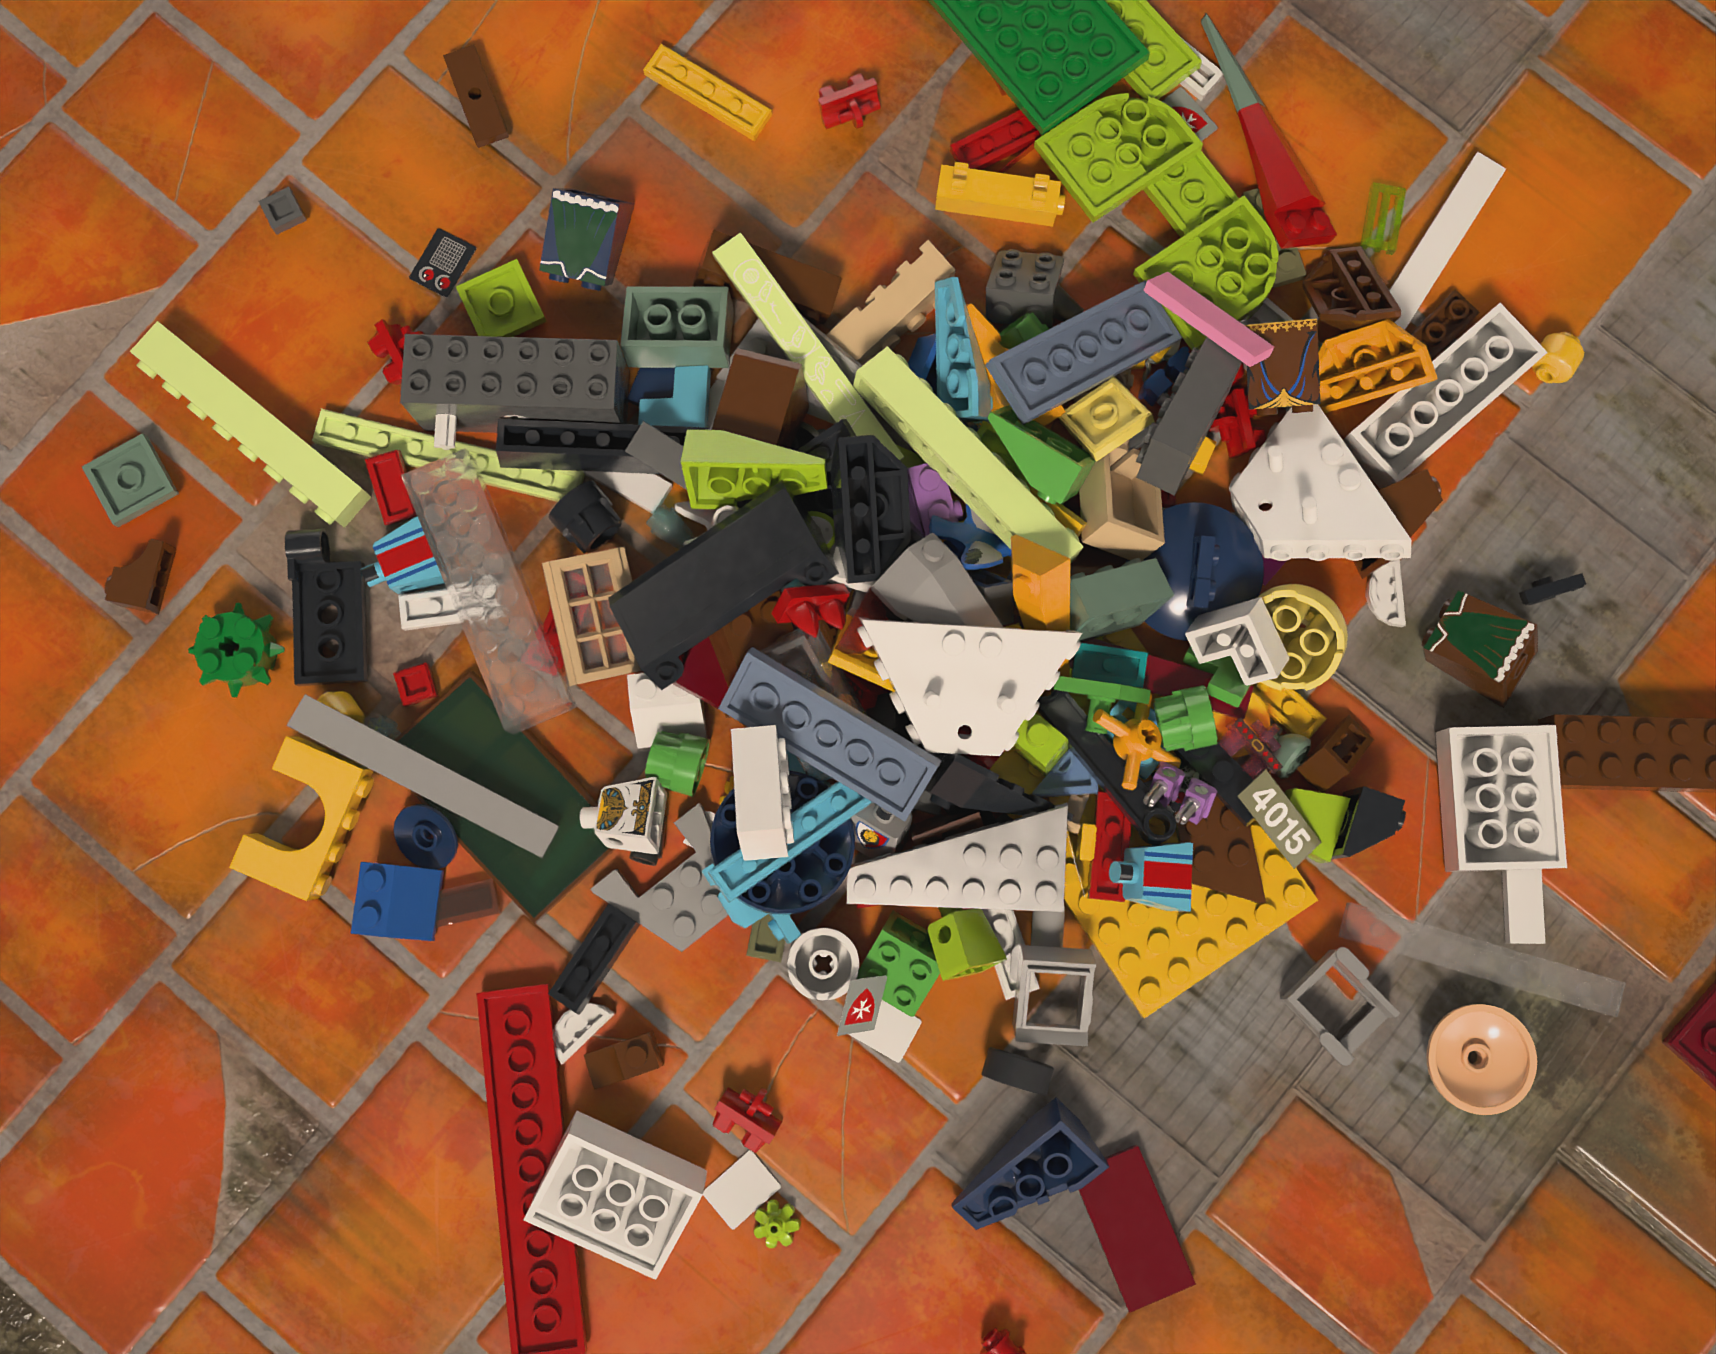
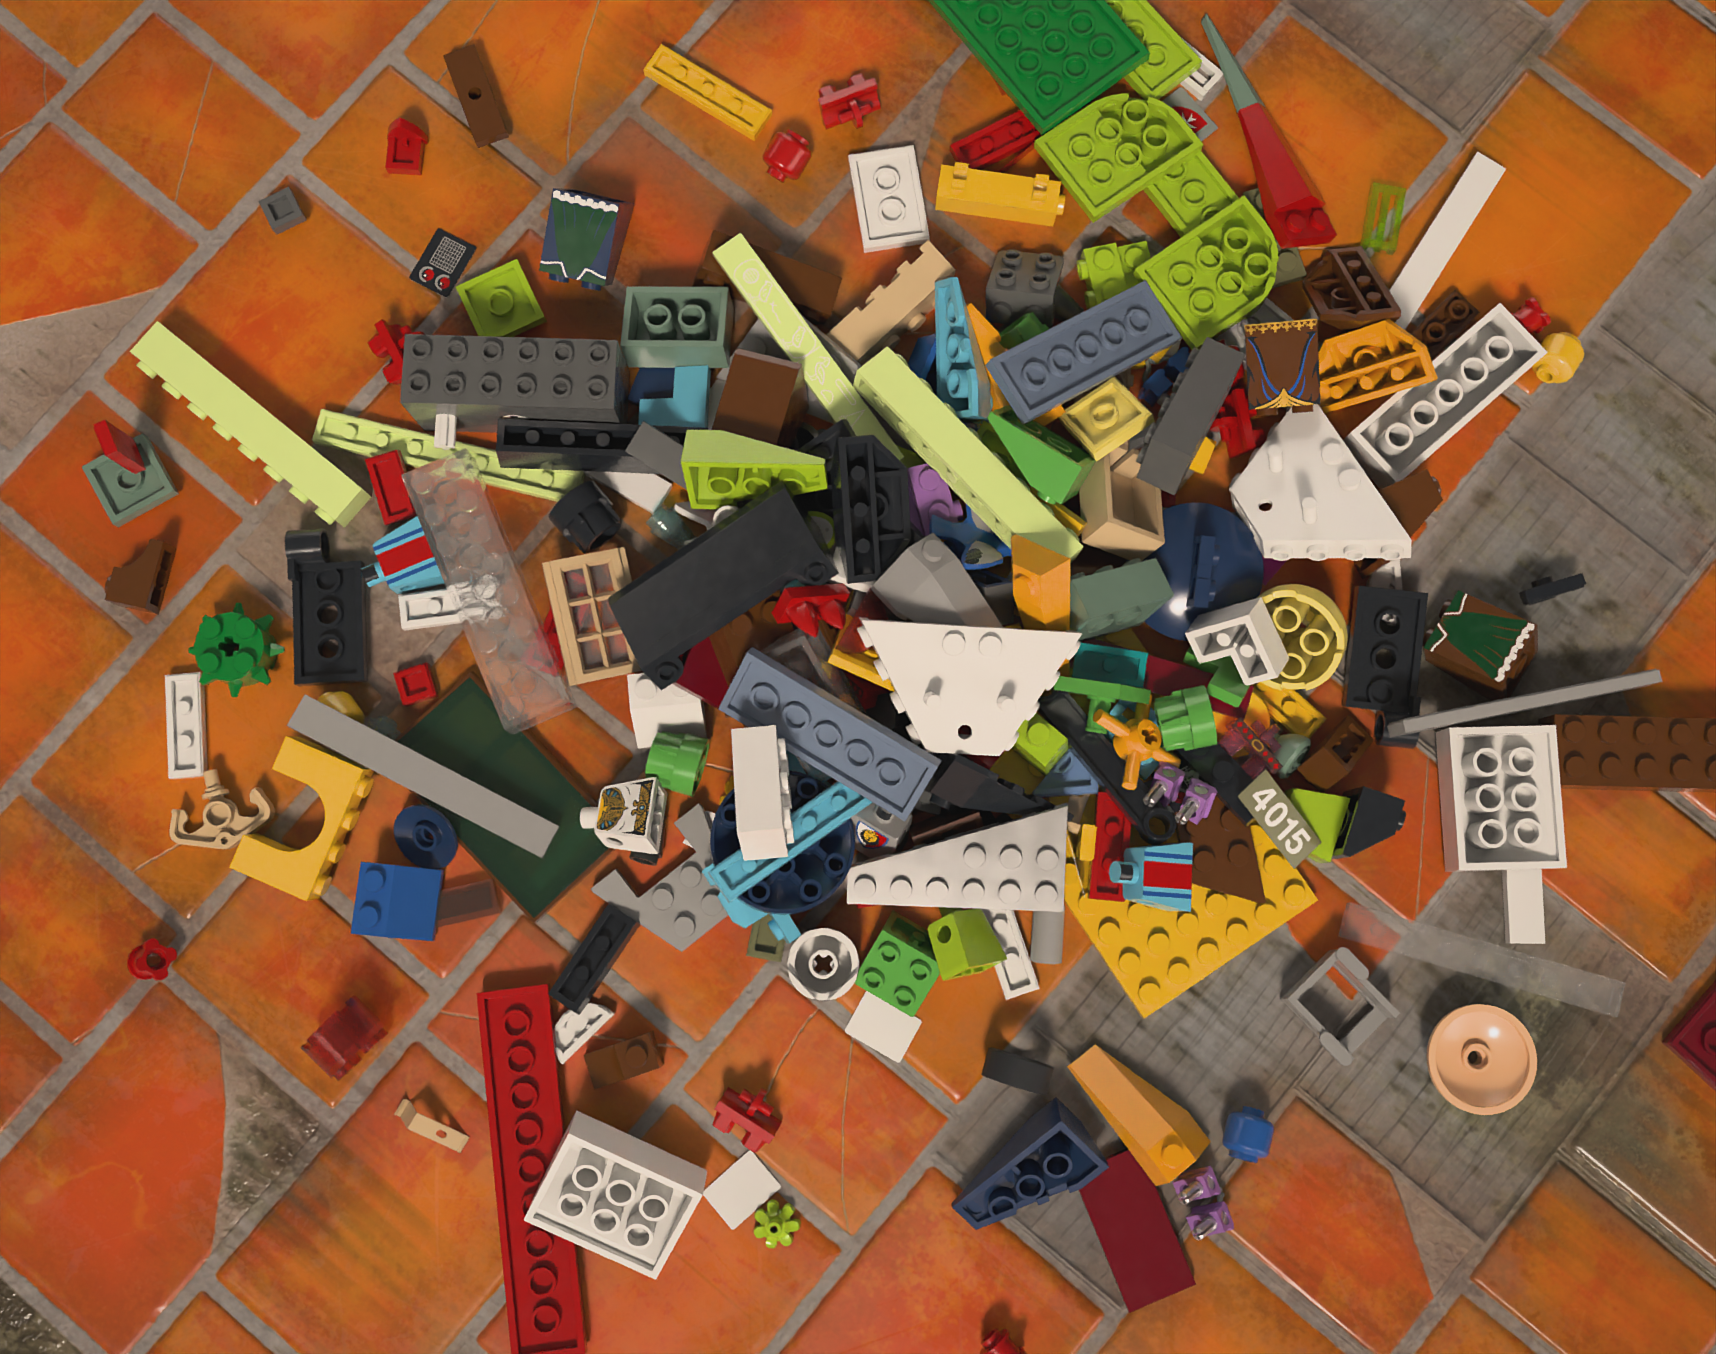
light grey sticker [837,975,887,1036] -> none
light grey piece [1010,943,1096,1046] -> none
bright pink tile [1143,272,1274,367] -> none
none -> red tile [93,420,146,474]
none -> red brick [127,938,177,981]
none -> white tile [165,672,208,779]
none -> tan piece [169,769,275,849]
none -> clear red brick [300,995,388,1081]
none -> red tile [385,118,428,175]
none -> tan piece [394,1099,470,1153]
none -> red head [762,129,812,183]
none -> white tile [848,145,930,253]
none -> light orange wedge [1067,1044,1211,1186]
none -> lime plate [1077,241,1151,310]
none -> medium lavender piece [1172,1166,1234,1241]
none -> blue head [1222,1106,1274,1163]
none -> black hinge [1342,586,1428,749]
none -> light grey tile [1387,669,1663,738]
none -> red brick [1510,297,1551,334]

